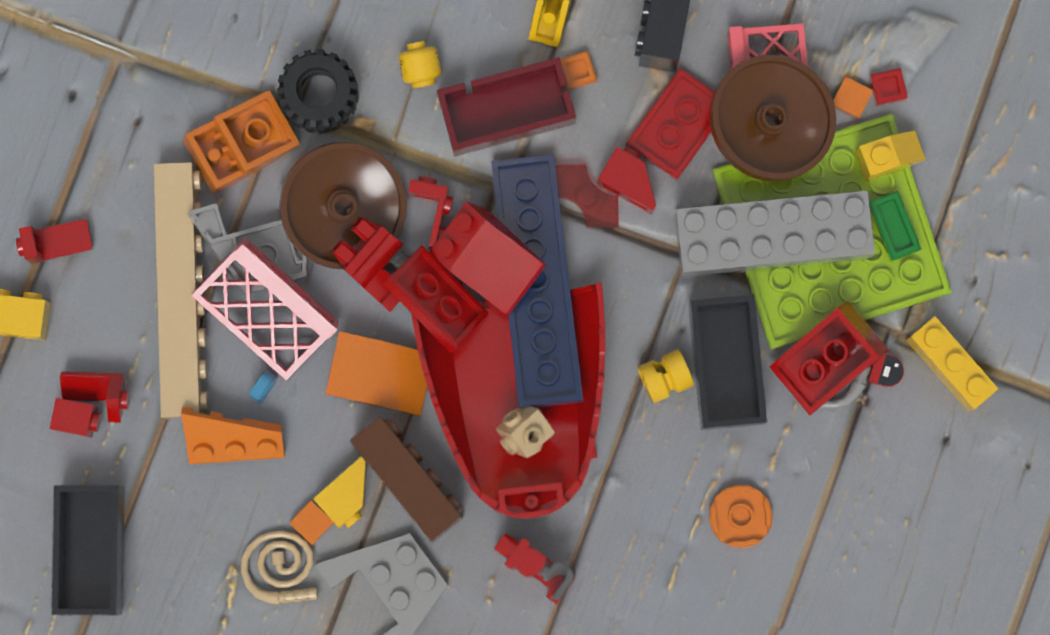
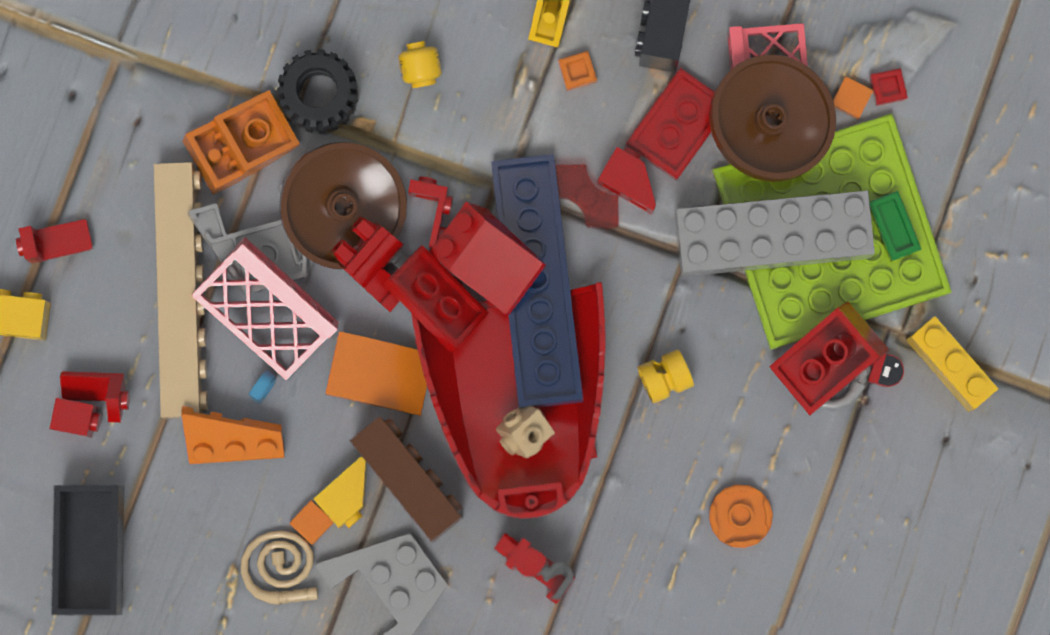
dark red piece [437,57,576,157] -> none
black piece [688,295,767,430] -> none
yellow slope [855,130,926,182] -> none

